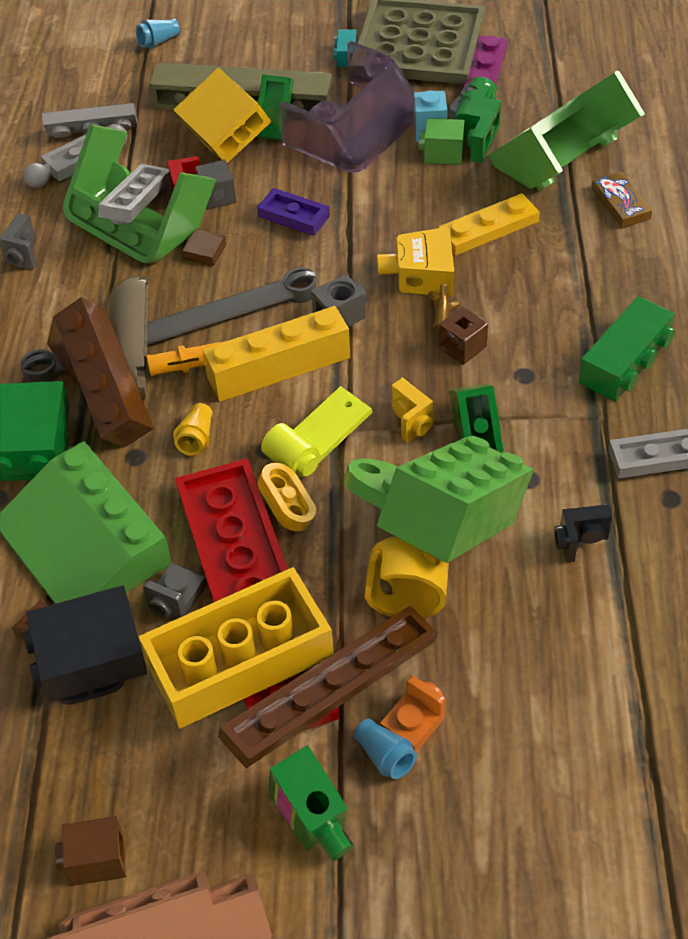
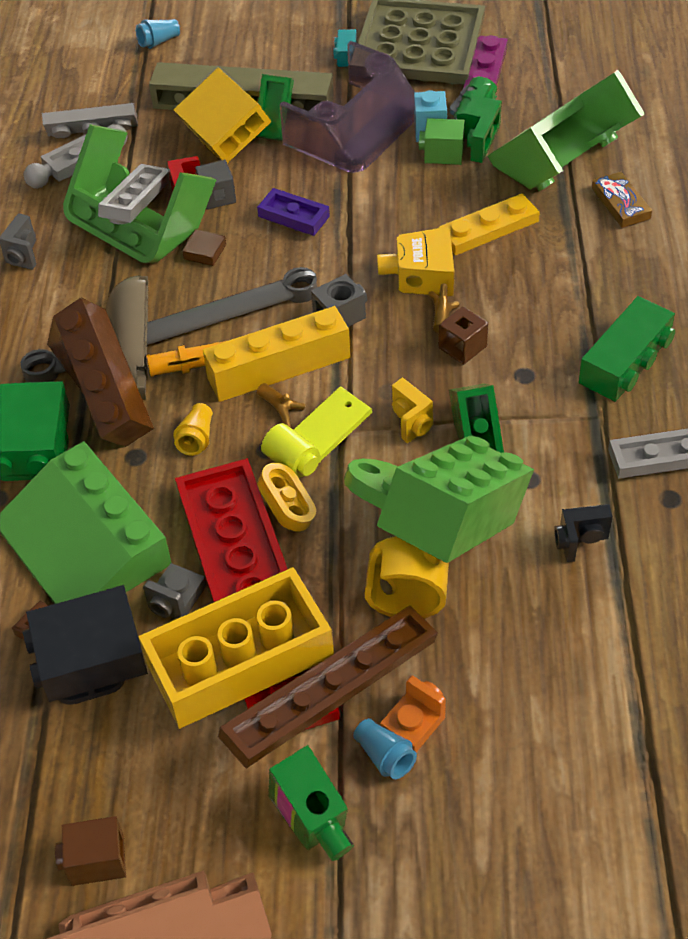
none -> pearl gold bar [257,383,306,428]

